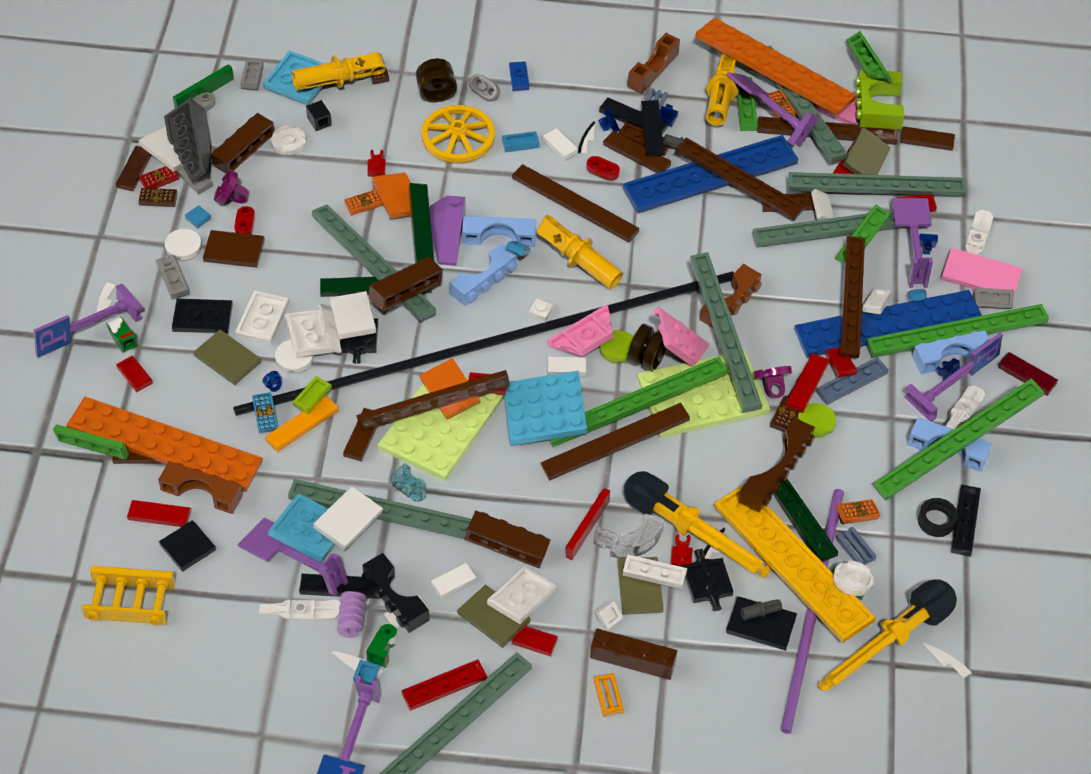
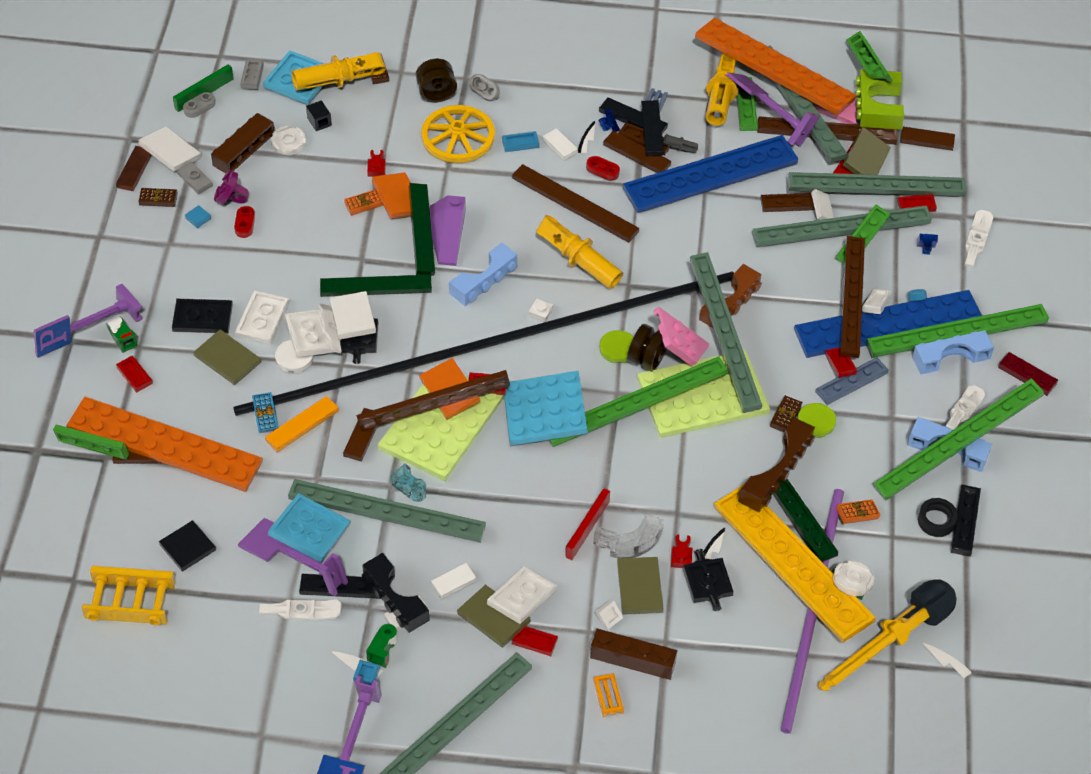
white sticker [97,282,116,312] -> none
red tile [127,500,191,527] -> none
red tile [139,166,179,188] -> none
light grey plate [155,255,189,299] -> none
dark orange arch [158,461,243,514] -> none
dark grey wedge [164,98,210,182] -> none
white tile [165,229,202,260] -> none
reddish brown tile [203,230,265,268] -> none
clear blue tile [262,371,282,392] -> none
lime tile [293,376,332,415] -> none
sand green plate [312,204,436,321] -> none
white tile [313,487,383,550] -> none
lavender piece [337,591,366,638] -> none
reddish brown brick [369,257,443,312] -> none
red tile [401,659,487,711] -> none
light blue arch [462,216,536,247] -> none
reddish brown brick [464,510,551,569] -> none
dark azure tile [505,241,531,256] -> none
blue plate [509,61,530,91] -> none
reddish brown tile [540,402,690,481] -> none
bright pink wing [547,304,614,357] -> none
white tile [548,357,586,376] -> none
white plate [622,555,687,589] -> none
yellow piece [624,471,770,577] -> none
dark orange arch [628,33,680,93] -> none
clear blue tile [660,104,678,127] -> none
reddish brown tile [676,137,805,221] -> none
black tile [726,596,797,651] -> none
dark grey axle [740,599,782,621] -> none
magenta tile [753,366,792,398] -> none
orange tile [768,90,796,118] -> none
red tile [785,353,830,413] -> none
sand blue tile [836,527,876,565] -> none
medium lavender piece [891,198,933,288] -> none
medium lavender piece [904,332,1003,422] -> none
clear blue tile [937,358,960,381] -> none
bright pink tile [941,248,1023,298] -> none
light grey plate [975,288,1014,309] -> none

